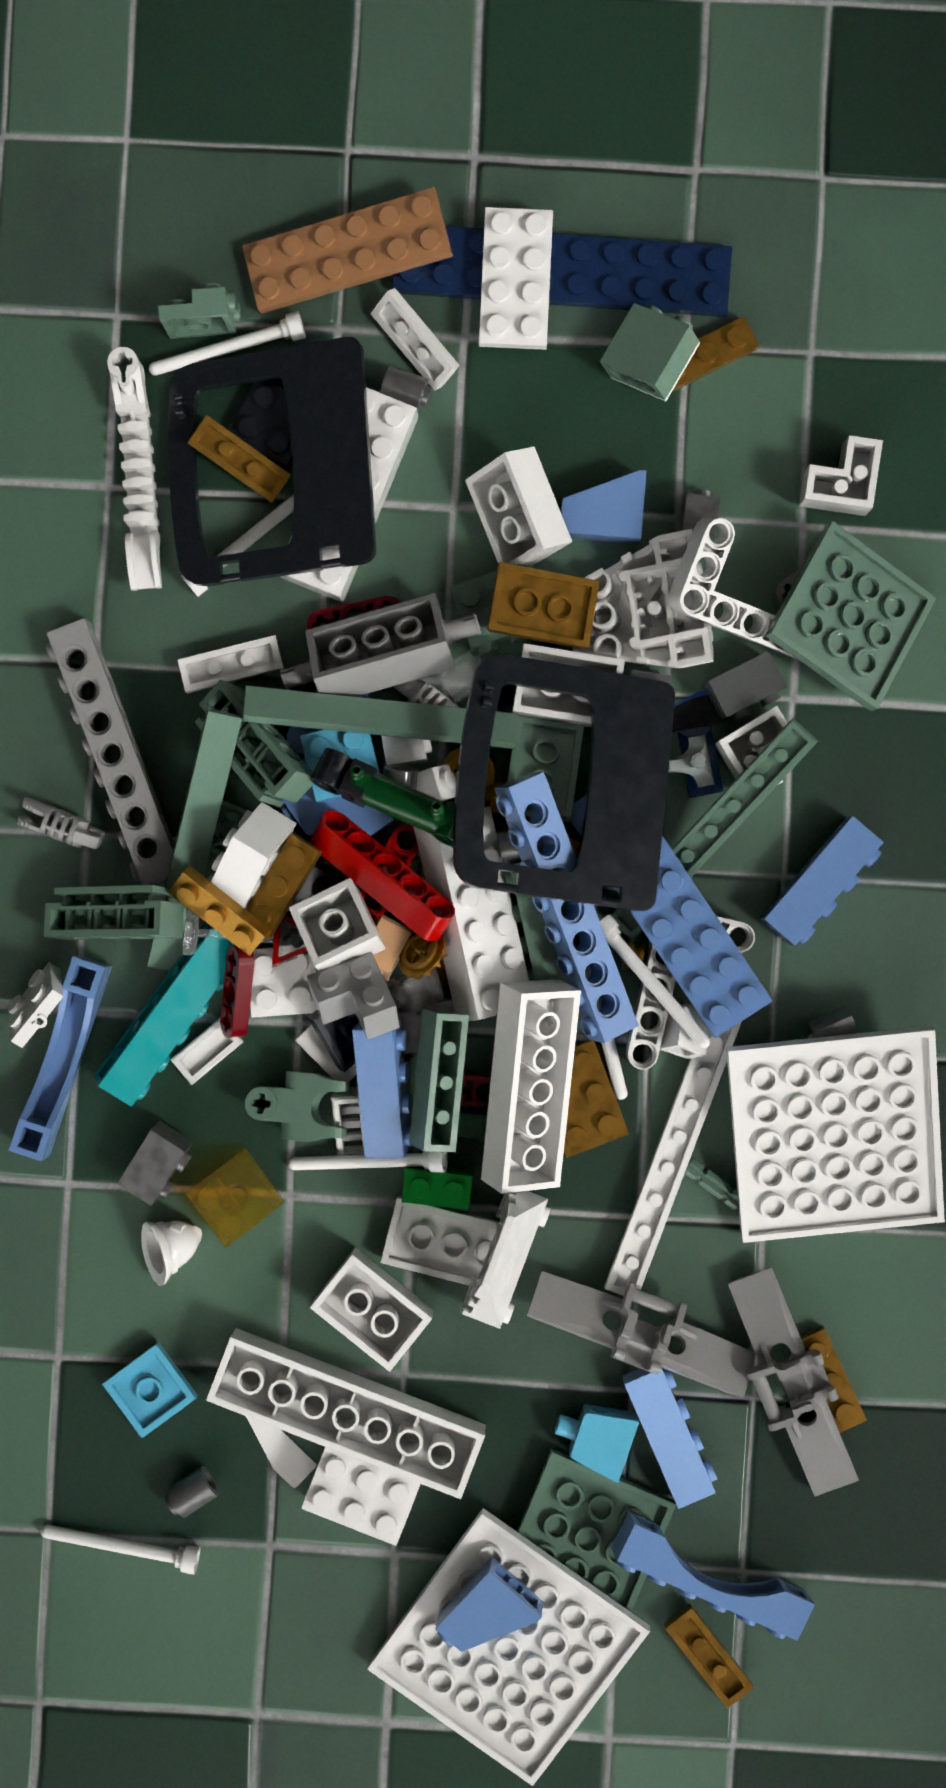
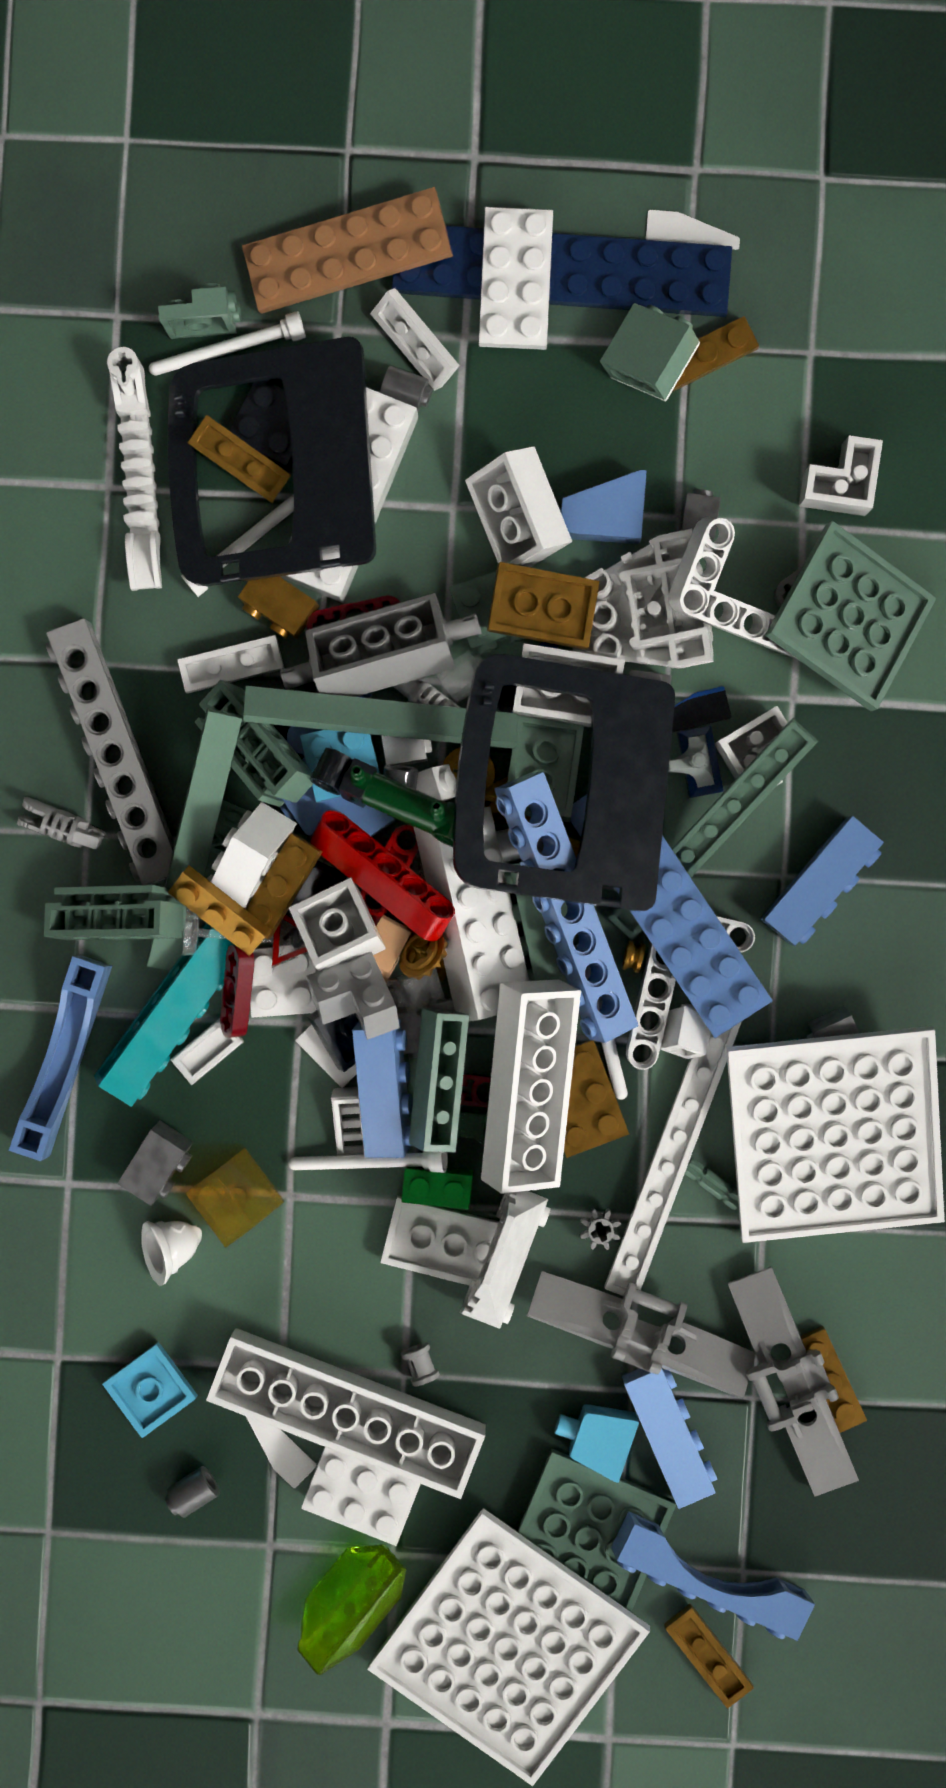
white plate [8,962,64,1048] -> none
white piece [40,1524,200,1575] -> none
sand green piece [245,1071,350,1142] -> none
white brick [310,1247,434,1372] -> none
medium blue slope [435,1557,543,1652] -> none
white piece [600,915,710,1049] -> none
dark grey brick [703,651,787,722] -> none
none -> pearl gold brick [238,576,319,639]
none -> clear neon green wedge [297,1544,406,1675]
none -> light grey bush [401,1342,440,1386]
none -> light grey gear [580,1208,621,1250]
none -> white sticker [646,210,740,250]

